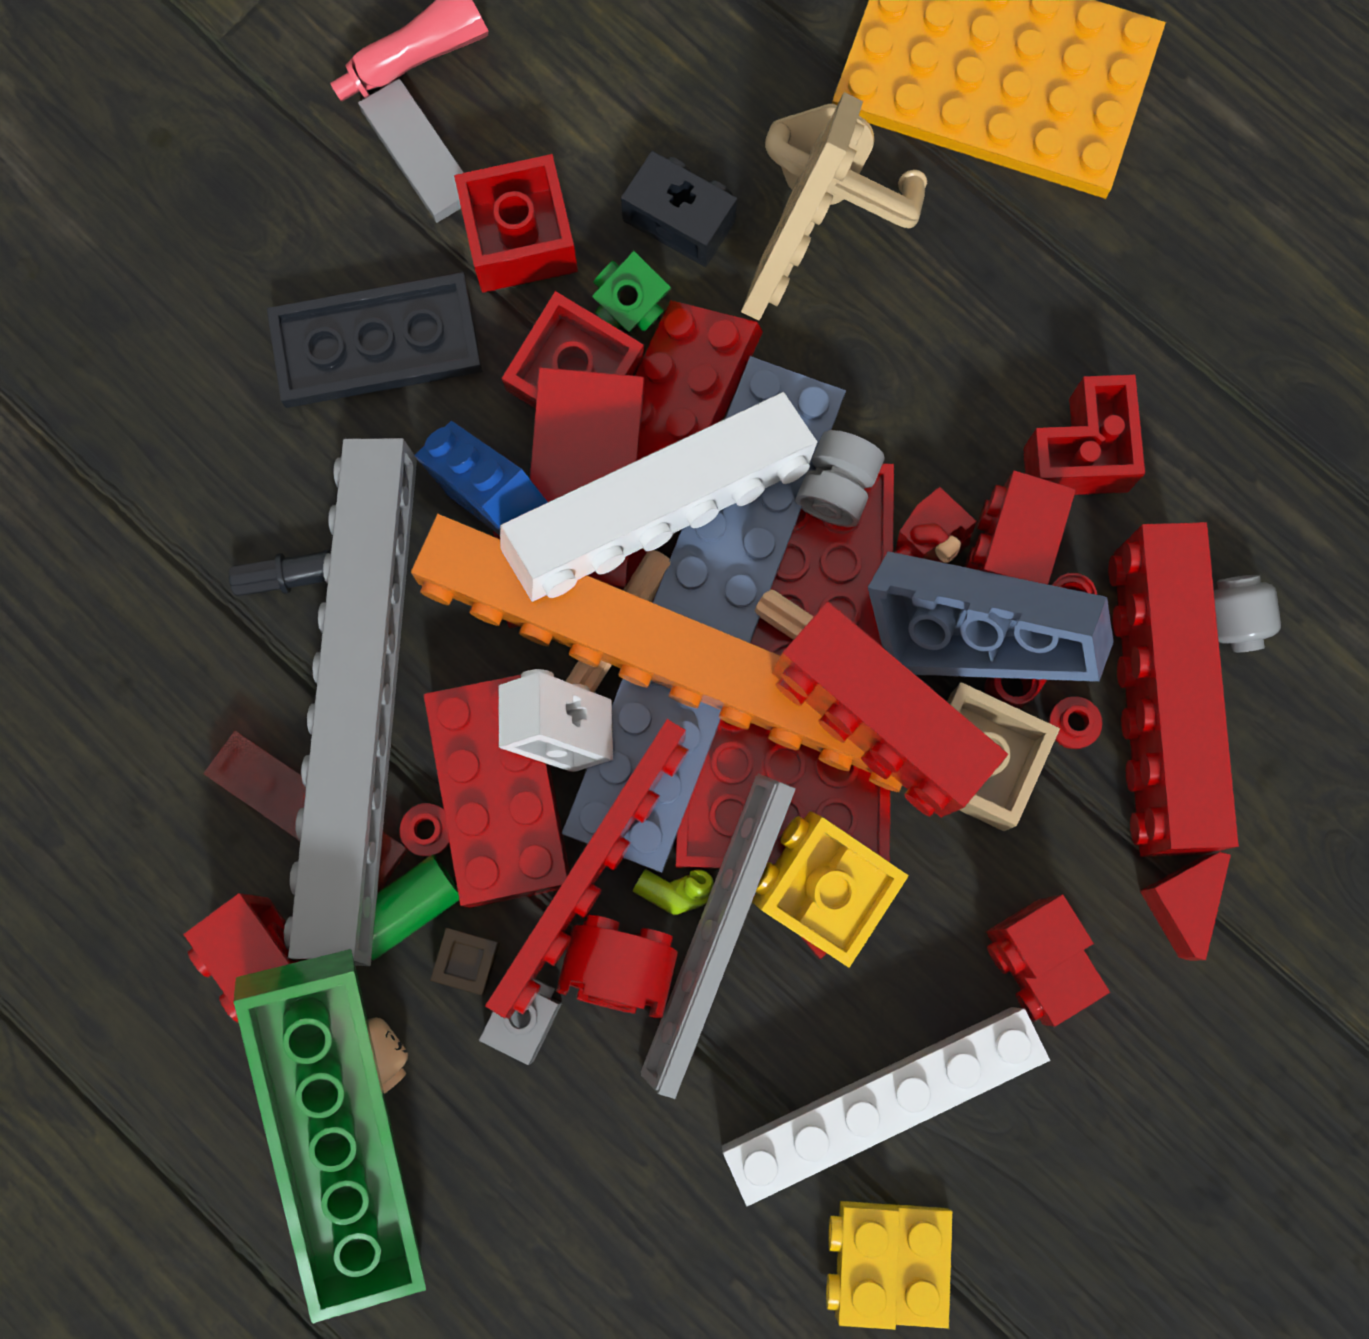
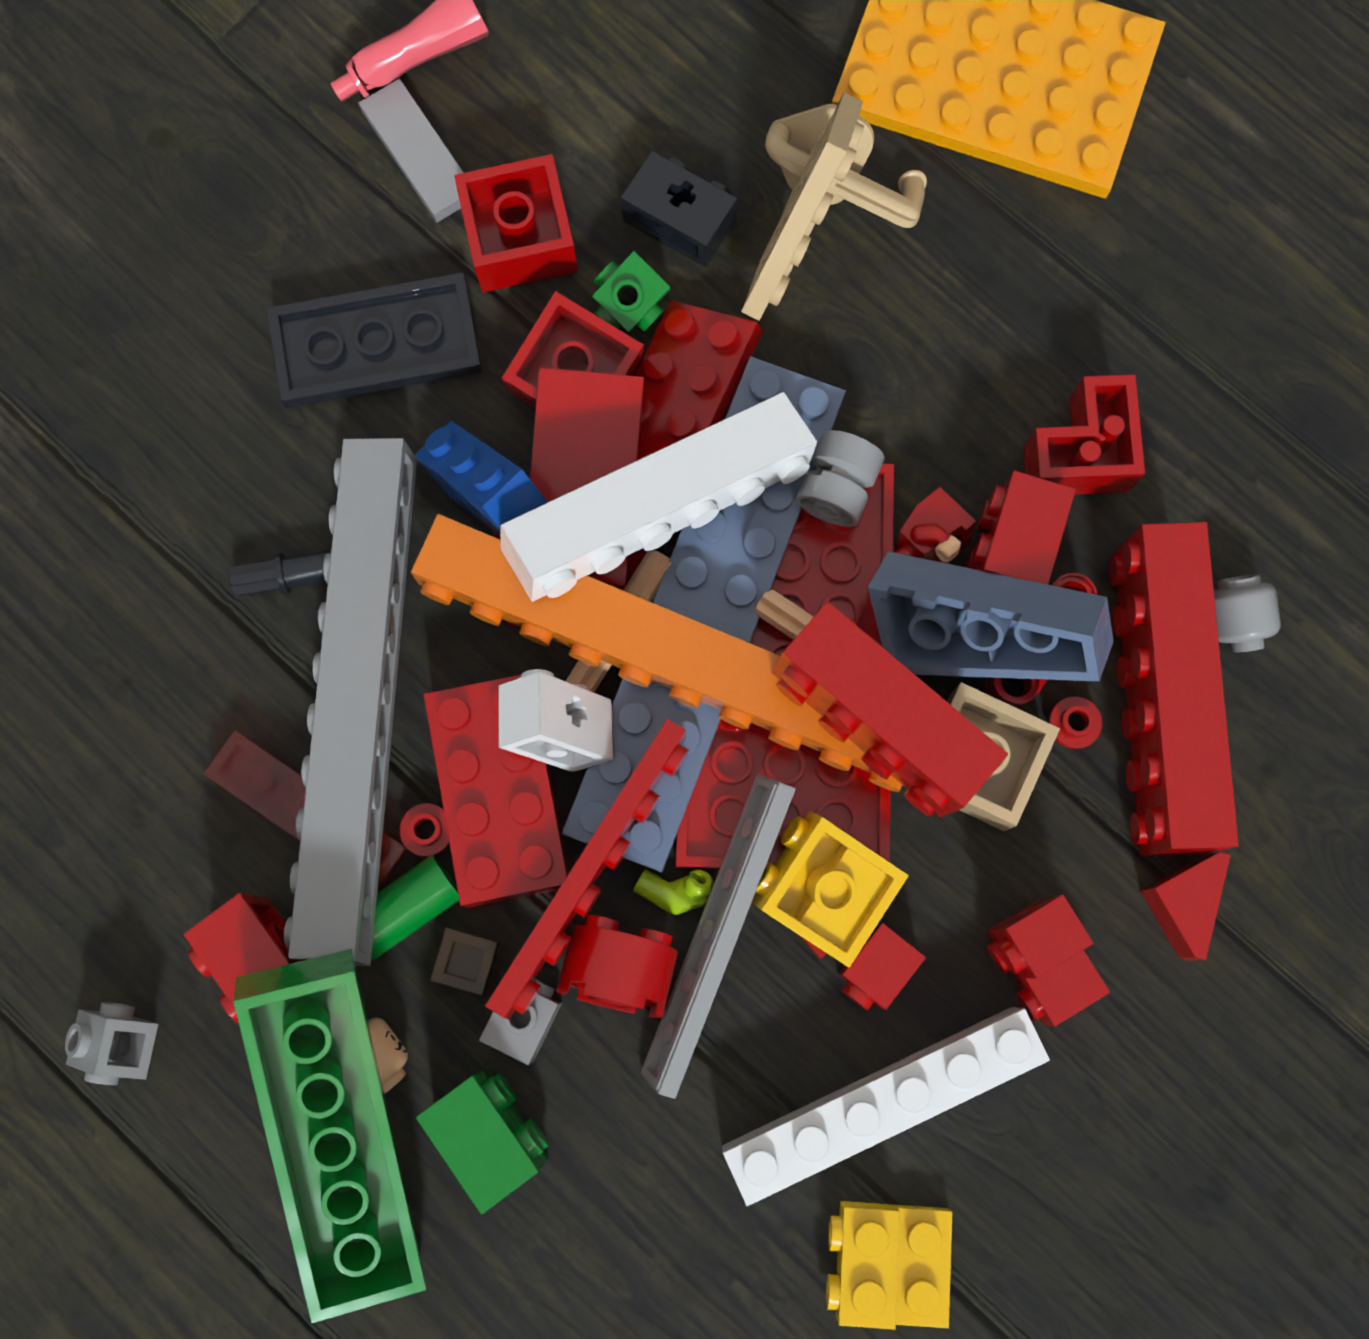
none -> light grey brick [65,1002,158,1085]
none -> green brick [416,1069,549,1215]
none -> red brick [838,923,926,1011]

